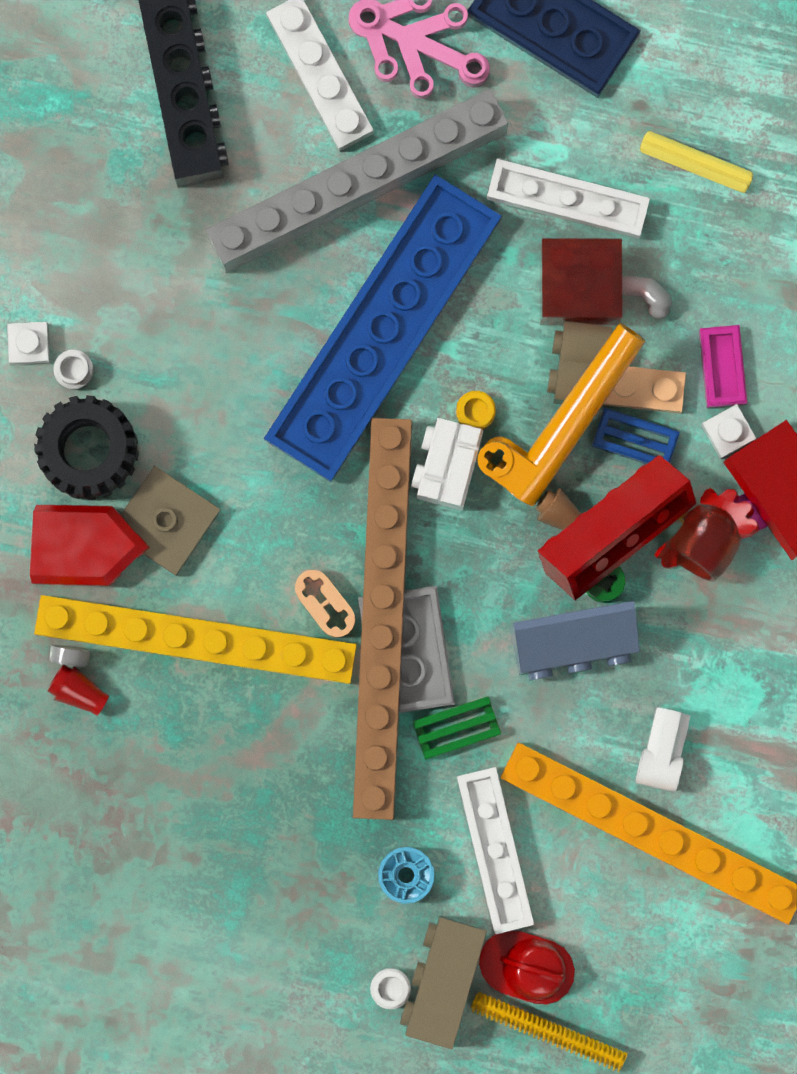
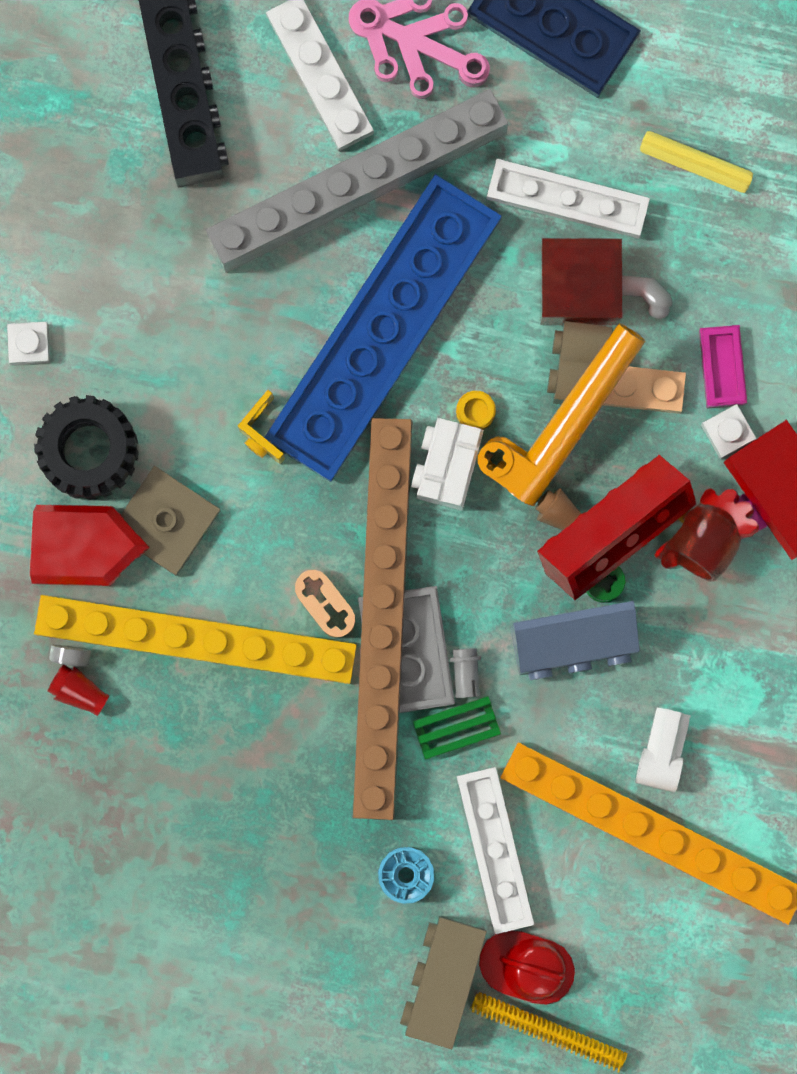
white plate [53,350,94,390] -> none
white tile [370,968,411,1009] -> none
blue tile [591,407,680,464] -> none
none -> yellow bracket [238,390,285,465]
none -> light grey pin [450,648,481,698]

